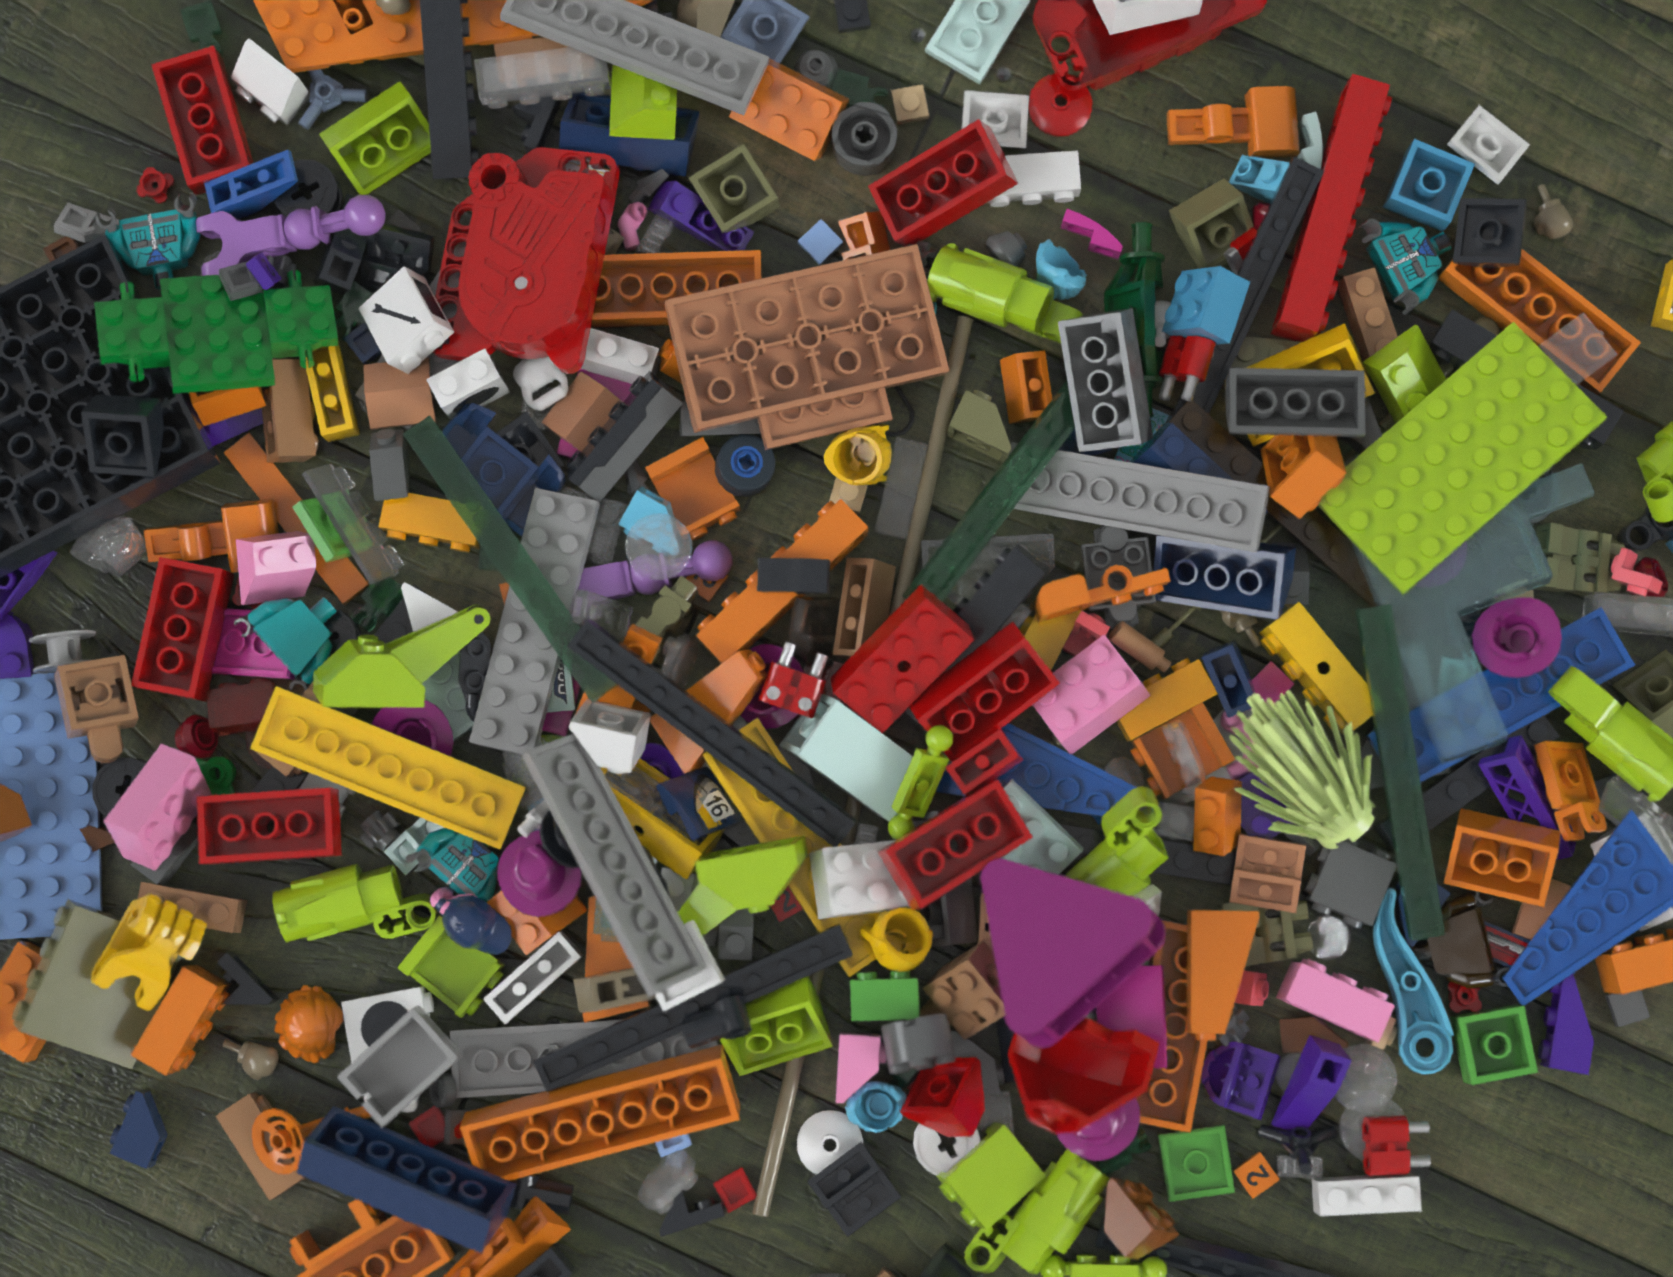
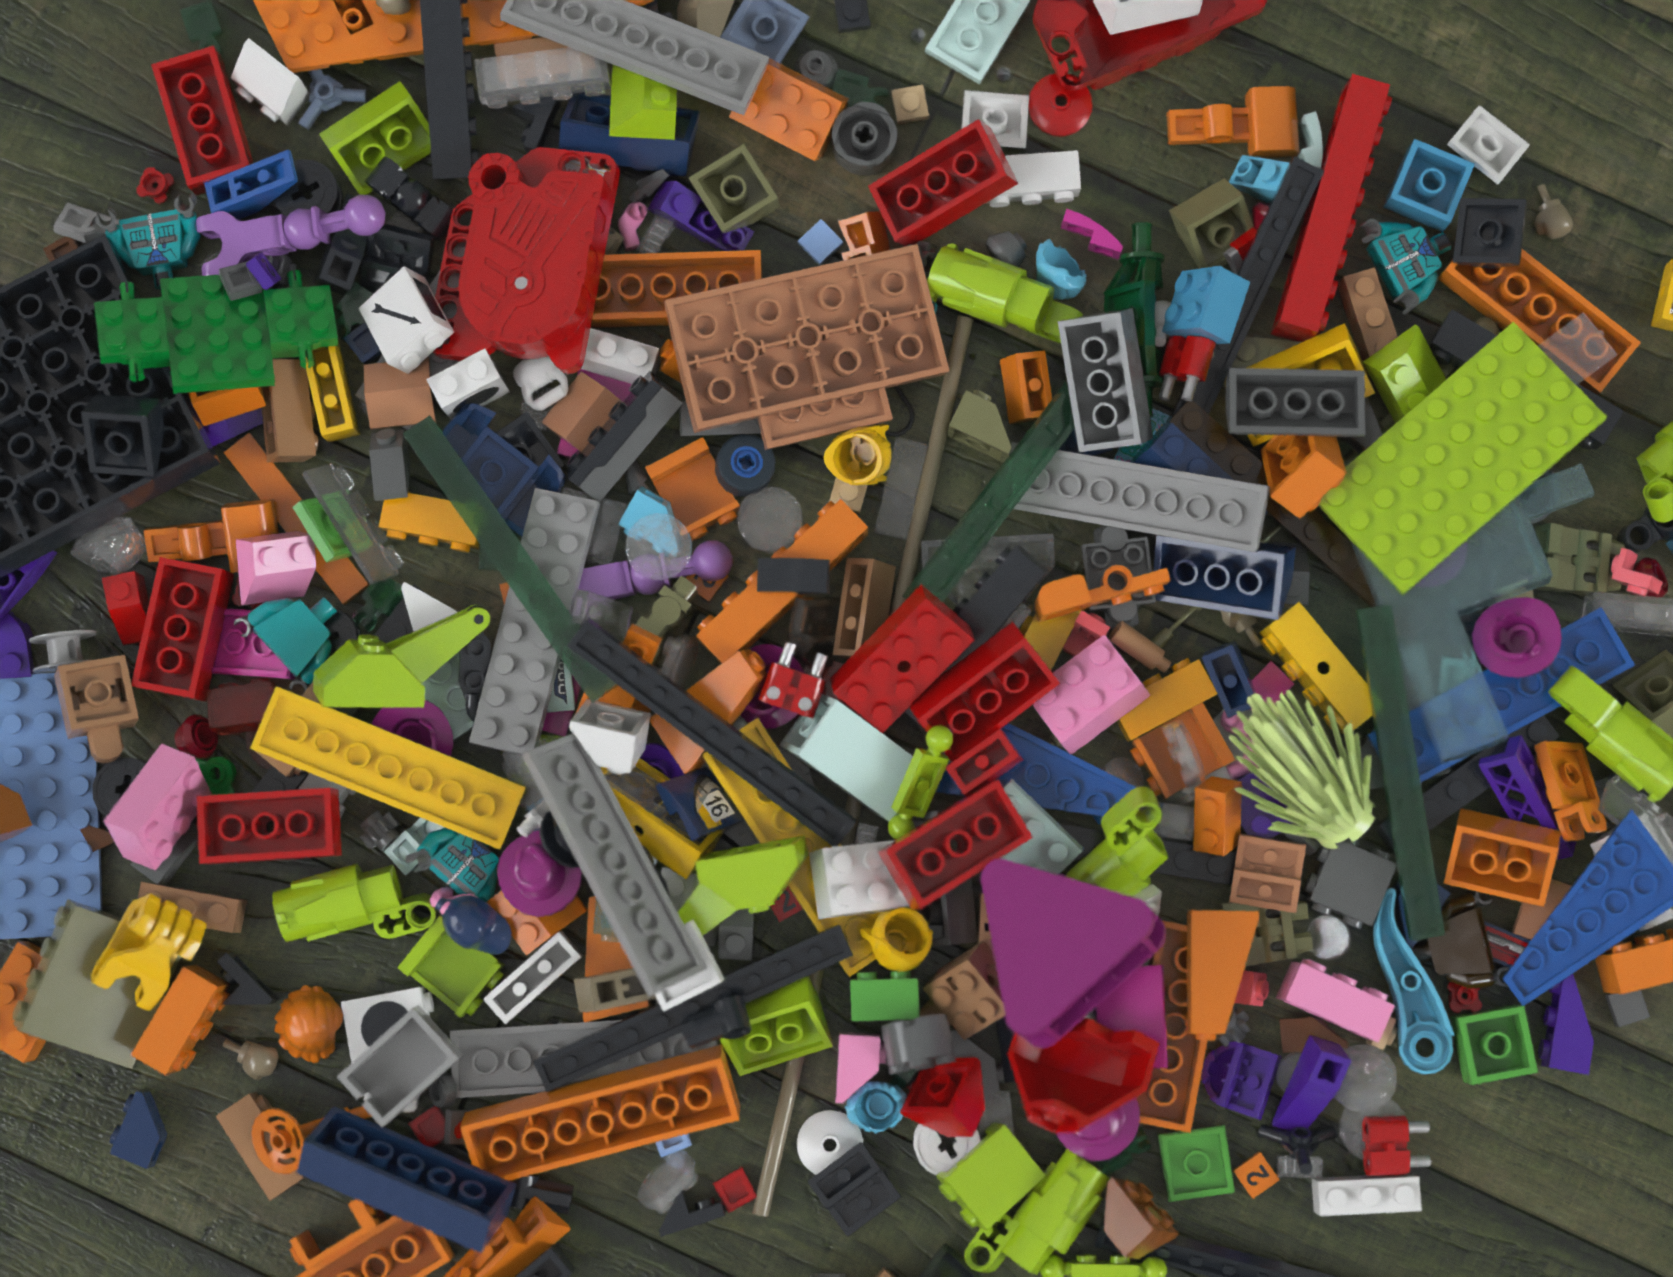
none -> red slope [102,571,149,646]
none -> black piece [365,156,453,241]
none -> clear tile [737,486,803,553]

